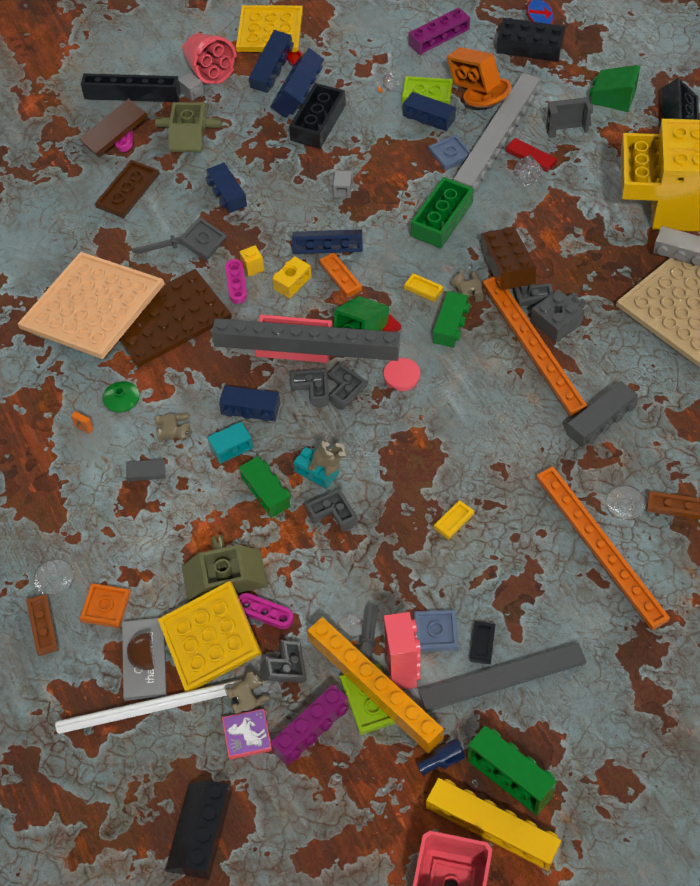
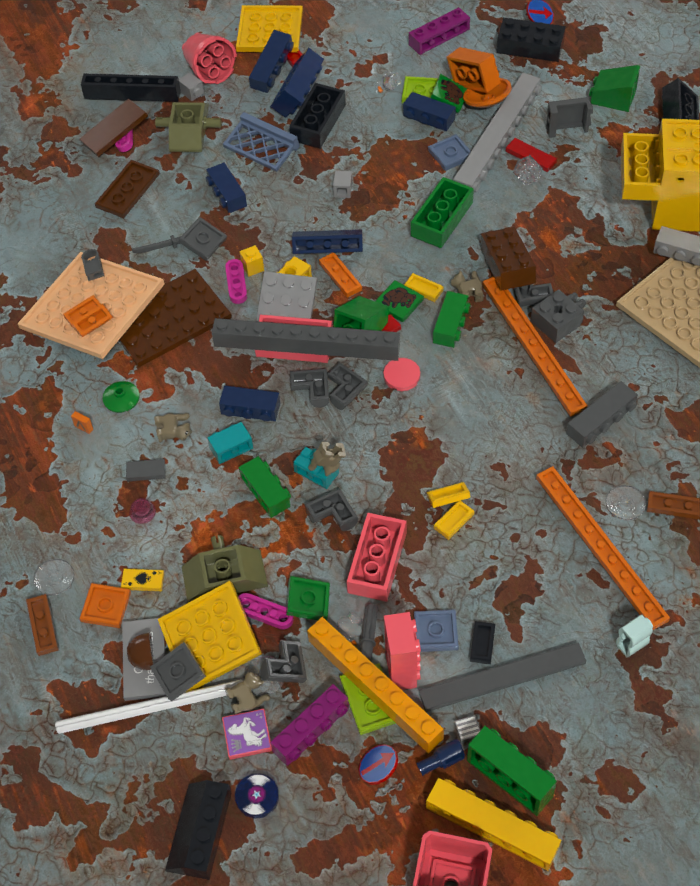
none -> orange slope [63,295,113,337]
none -> dark grey piece [81,249,104,281]
none -> yellow tile [121,569,165,591]
none -> clear pink cone [129,498,156,524]
none -> dark grey plate [150,642,206,702]
none -> sand blue fence [223,112,300,172]
none -> clear blue tile [235,773,279,819]
none -> light grey plate [256,271,318,322]
none -> green tile [286,576,330,621]
none -> coral brick [347,513,407,602]
none -> blue piece [359,744,398,785]
none -> tile [375,280,424,323]
none -> yellow tile [427,482,471,508]
none -> tile [430,74,467,113]
none -> tile [454,715,480,743]
none -> light aqua brick [616,615,653,658]

